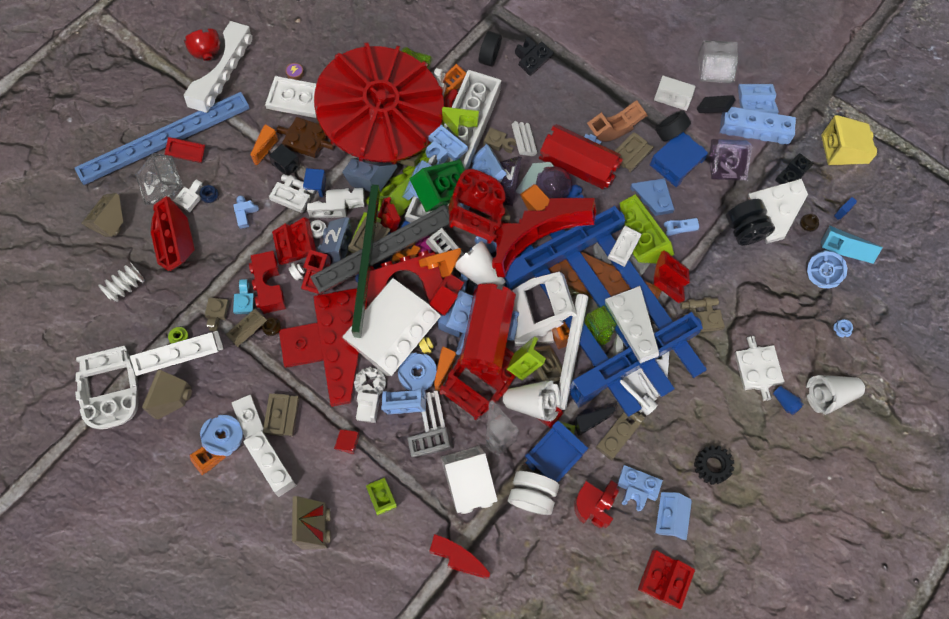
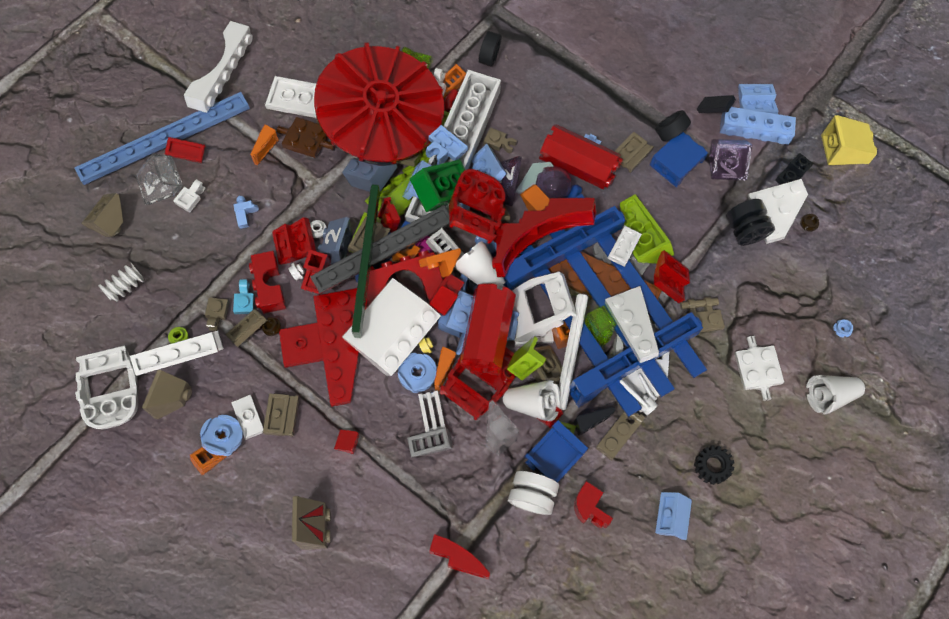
red wedge [151,196,195,271] -> none
red cylinder [184,28,221,61] -> none
dark blue plate [200,185,219,203] -> none
white arch [243,430,297,497] -> none
black brick [269,144,300,176] -> none
white plate [269,174,316,213] -> none
tile [286,63,304,80] -> none
blue panel [303,168,326,197] -> none
white plate [307,188,365,218] -> none
white gear [354,367,386,395] -> none
white panel [356,392,379,423] -> none
lime slope [366,478,397,516] -> none
light blue hinge [381,388,426,415] -> none
white slope [441,446,497,514] -> none
lime slope [442,107,479,137] -> none
white tile [512,121,537,156] -> none
black plate [515,37,554,76] -> none
nougat arch [587,100,648,142] -> none
red plate [595,480,620,512] -> none
light blue plate [617,465,663,511] -> none
medium blue wing [630,178,674,216] -> none
red slope [638,550,695,609] -> none
white hinge [654,76,695,111] -> none
light blue bar [664,218,699,236] -> none
clear slope [698,40,738,83] -> none
blue cone [773,386,804,415] -> none
light blue cylinder [807,250,848,289] -> none
medium azure slope [821,225,883,264] -> none
blue tile [834,197,857,220] -> none

